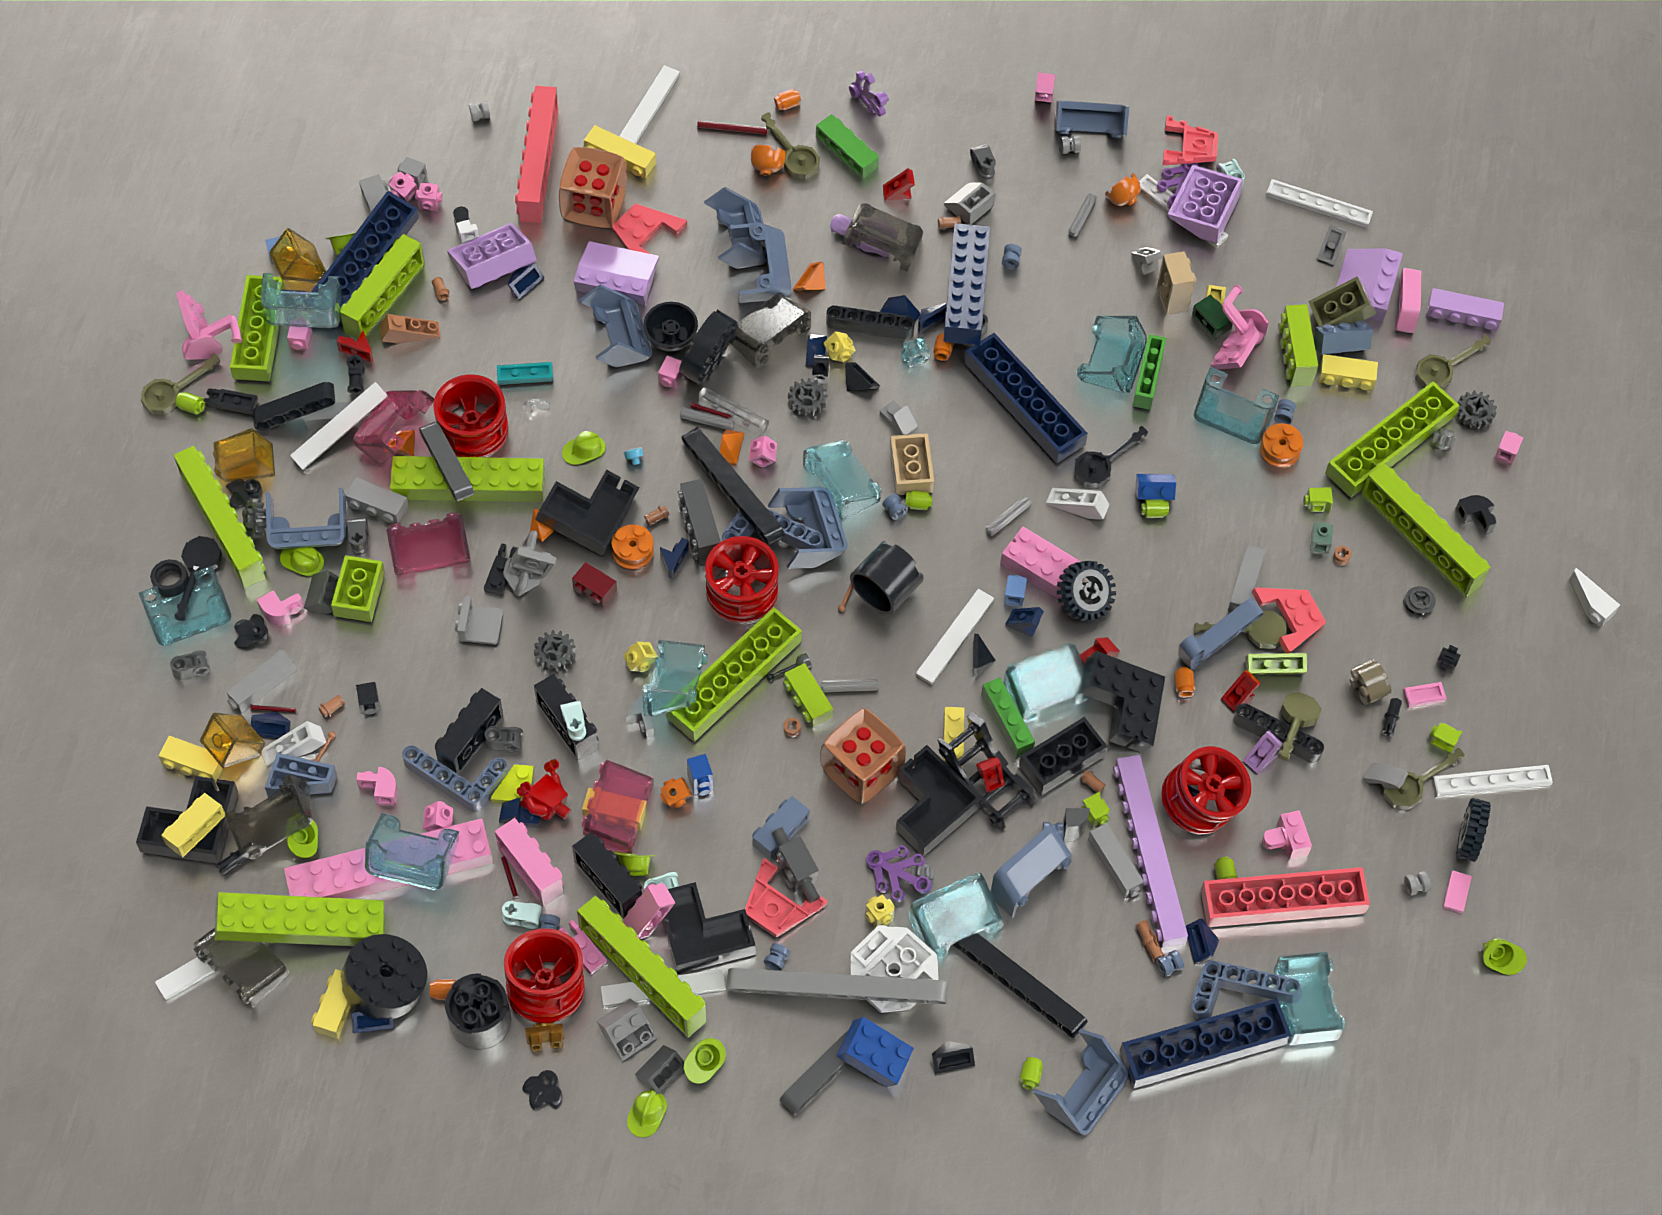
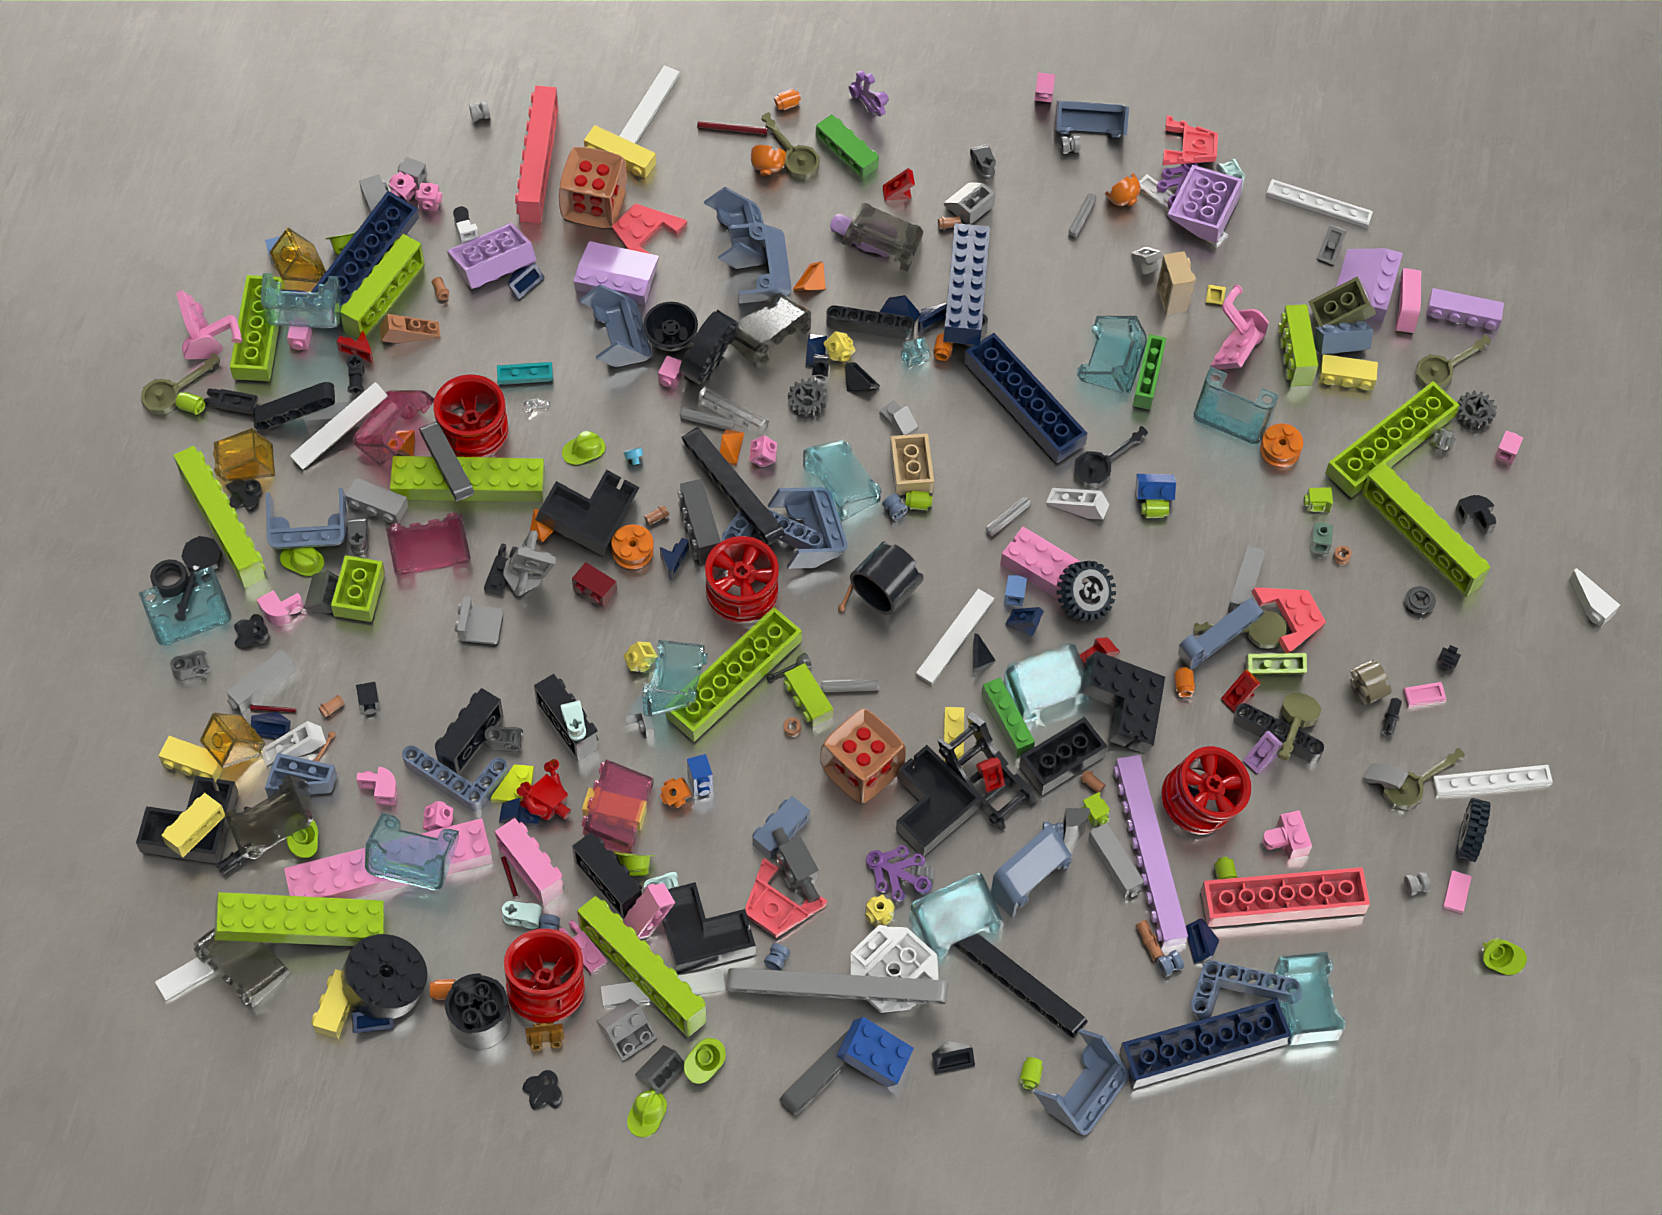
dark grey gear [242,498,267,540] -> none
dark grey gear [534,630,576,672] -> none
dark red piece [690,402,731,419] -> none
sand blue wheel [1002,244,1022,269] -> none
dark green brick [1192,294,1233,339] -> none
sand blue wheel [1274,399,1296,424] -> none
lime window [1429,722,1463,754] -> none

